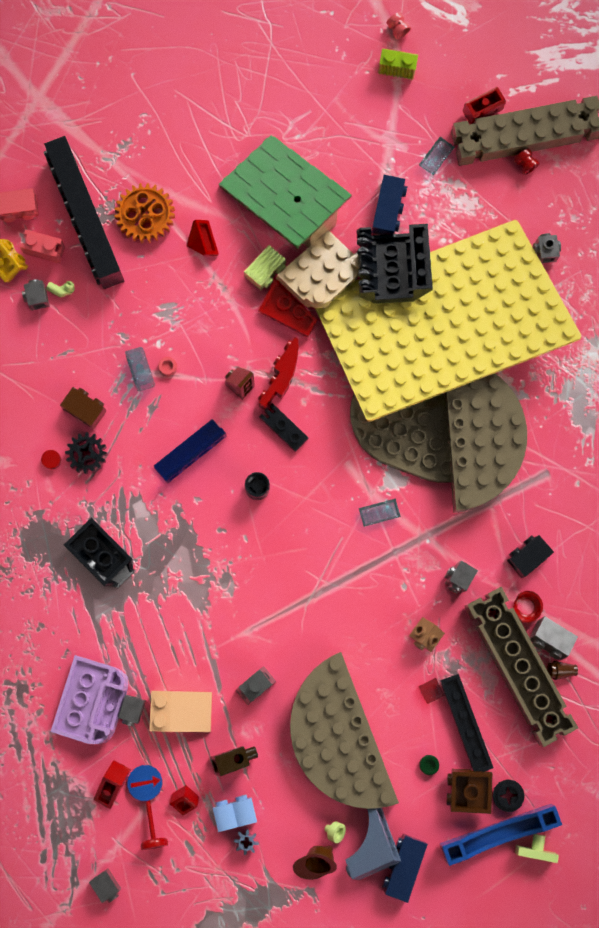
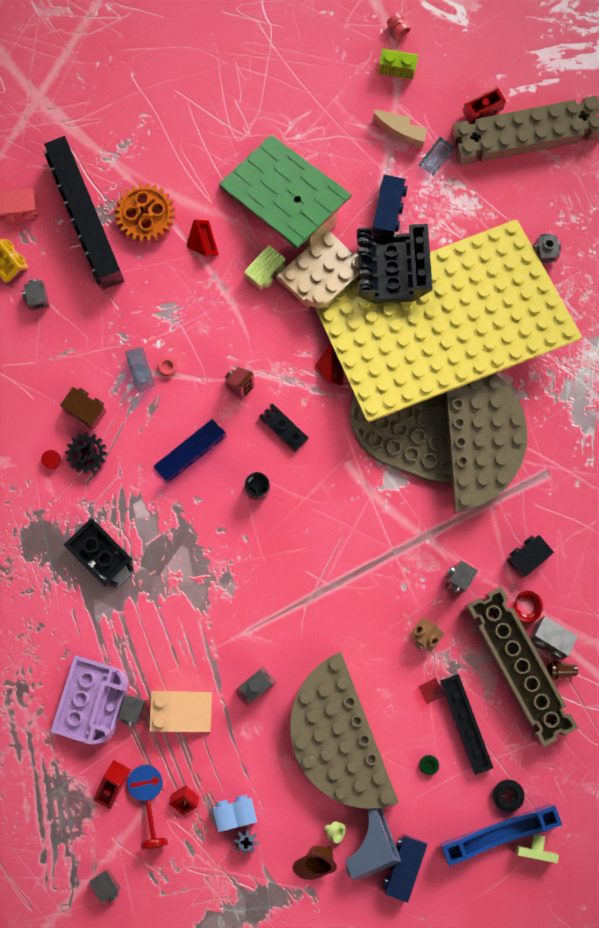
coral brick [20,229,65,264] -> none
yellowish green arm [46,281,75,297] -> none
dark brown torso [210,746,258,776] -> none
red wing [258,278,317,337] -> none
red slope [258,337,299,410] -> none
clear light blue tile [359,498,401,527] -> none
reddish brown plate [446,768,493,814] -> none
red wheel [514,148,540,175] -> none
none -> red slope [315,344,344,385]
none -> tan slope [373,109,427,149]

